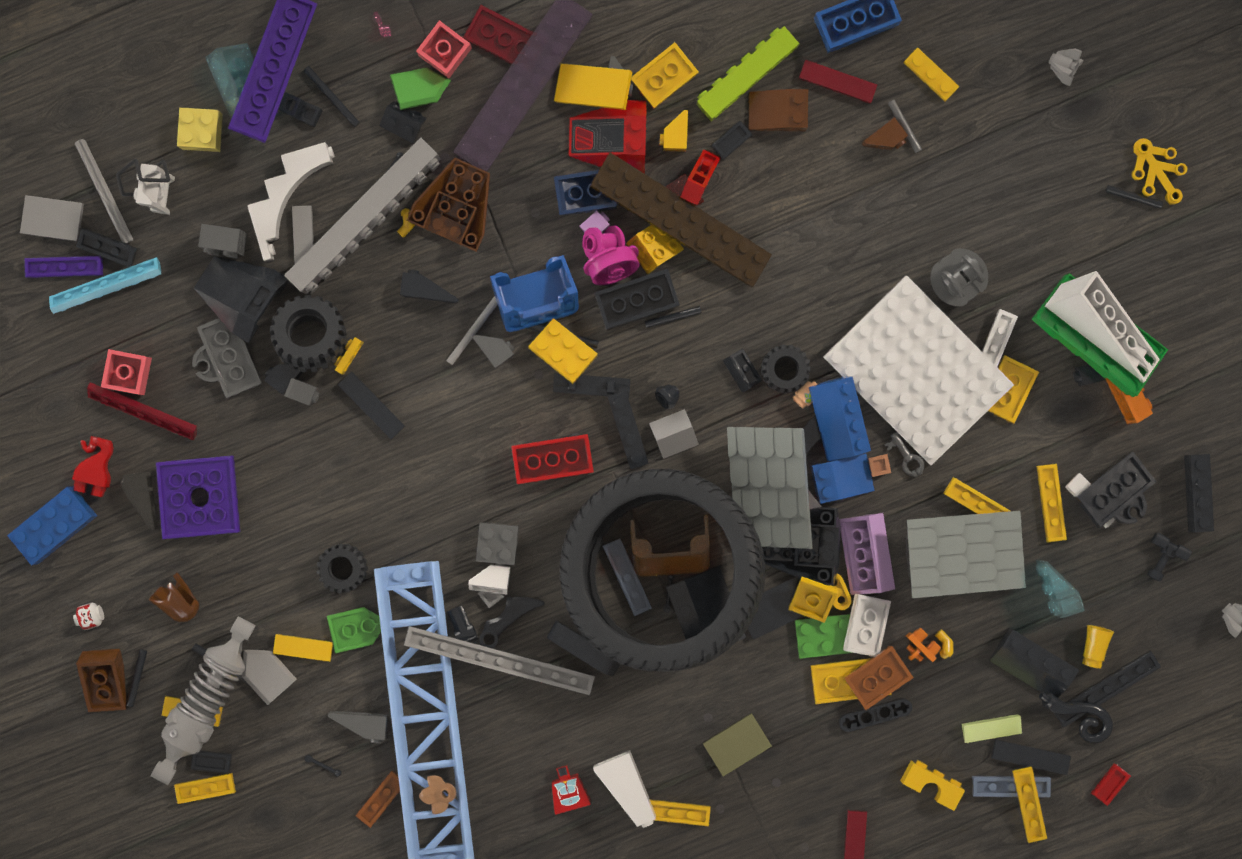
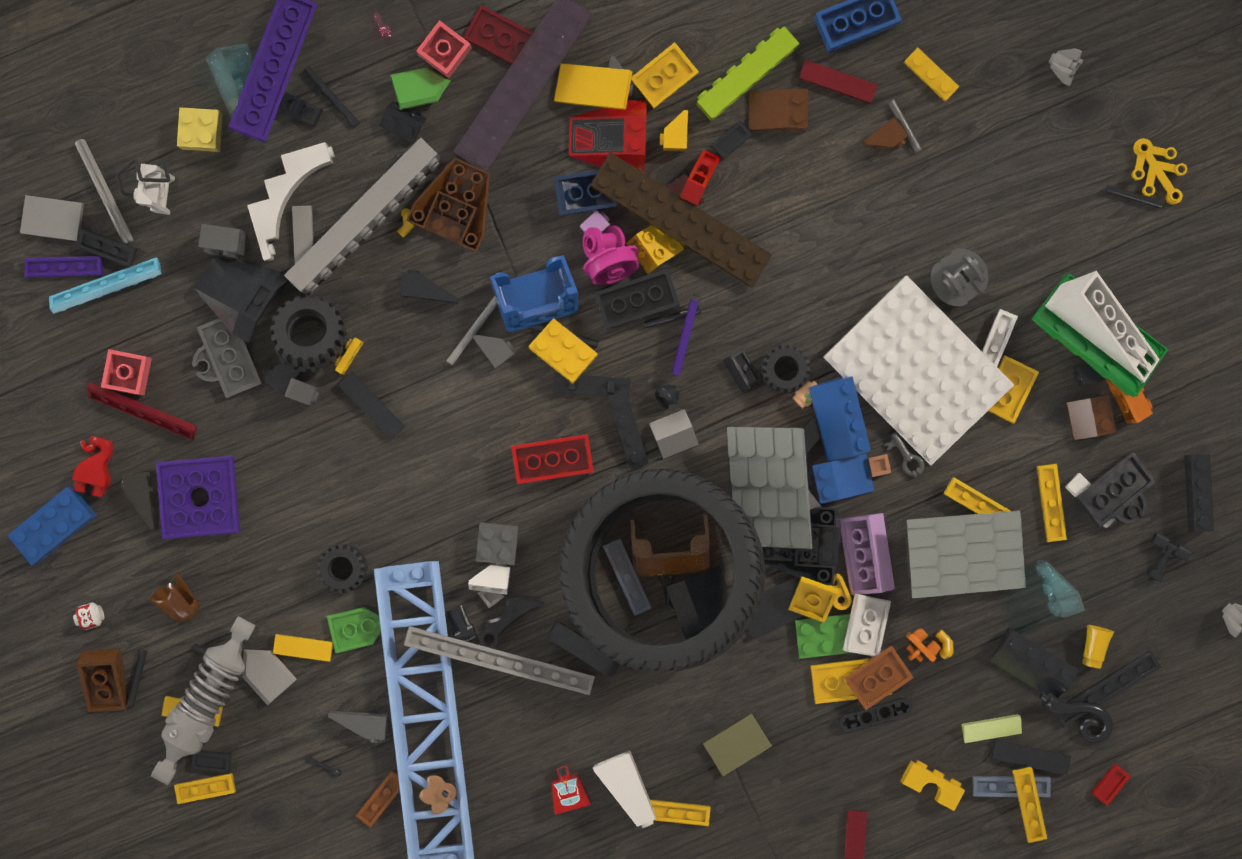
none -> dark purple tile [672,299,699,376]
none -> reddish brown slope [1066,395,1117,440]

